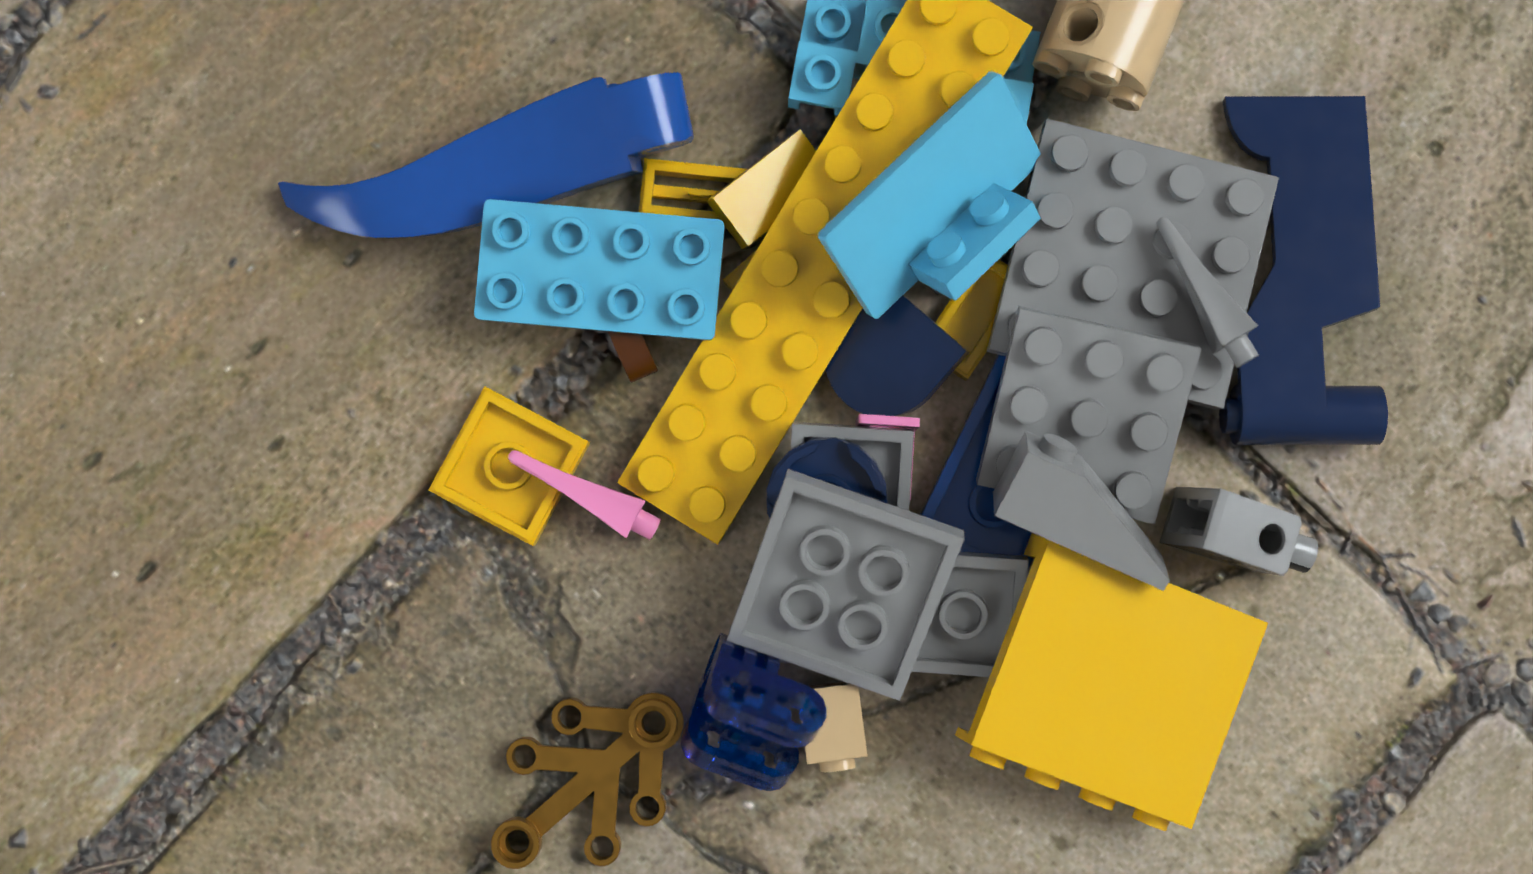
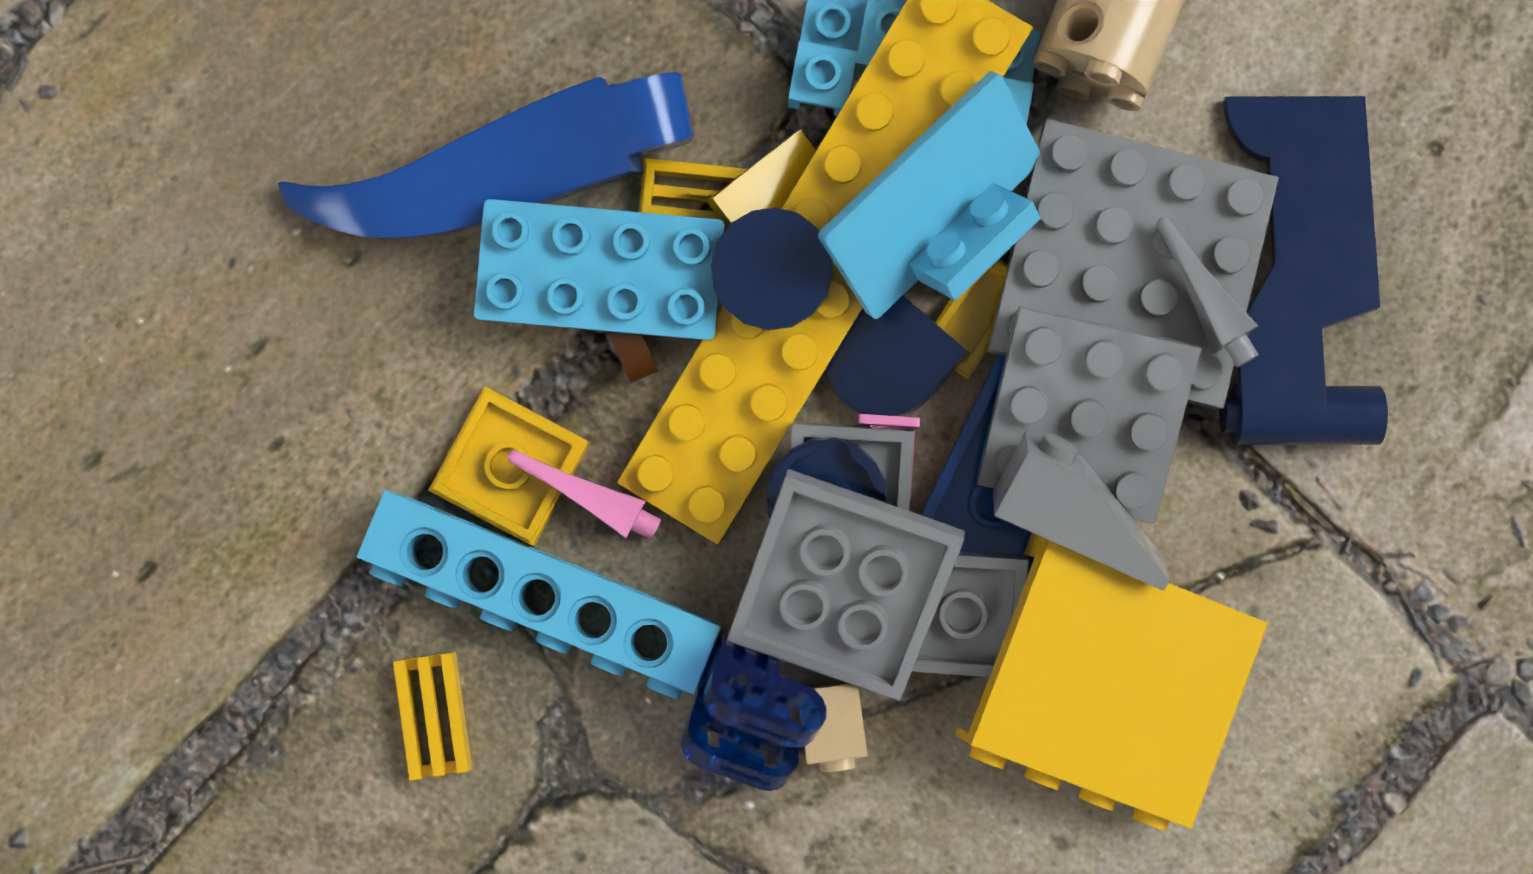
pearl gold plant [491,692,684,869] -> none
light grey torso [1159,487,1318,576] -> none
none -> medium azure brick [357,490,722,699]
none -> yellow tile [393,651,472,781]
none -> dark blue tile [711,207,834,330]

